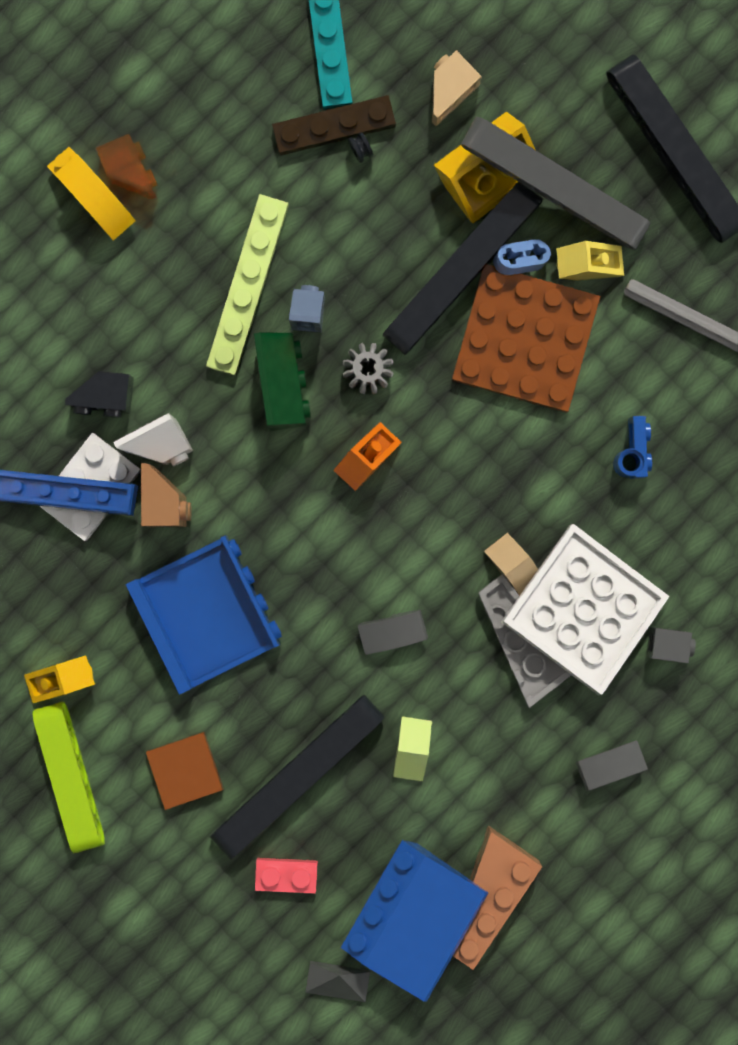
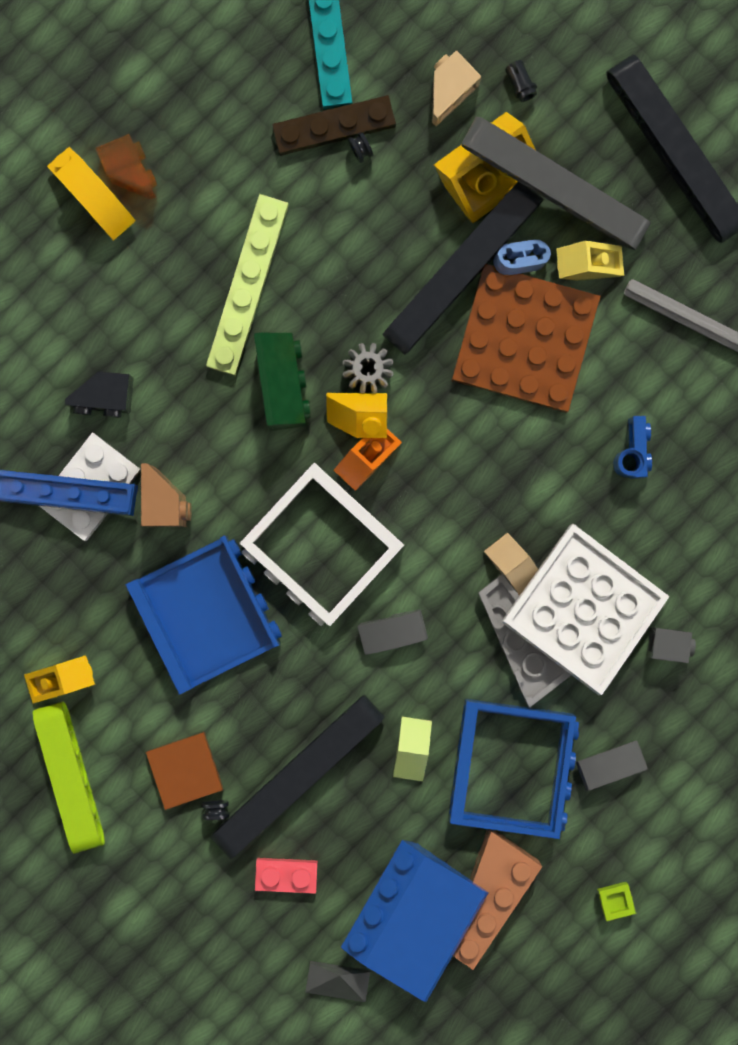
white slope [113,413,193,466] -> none
sand blue slope [289,285,325,333] -> none
none -> black bush [201,800,230,820]
none -> white window [240,463,404,626]
none -> yellow slope [326,393,387,438]
none -> blue window [448,699,579,839]
none -> black pin [505,60,537,102]
none -> lime plate [597,882,636,921]

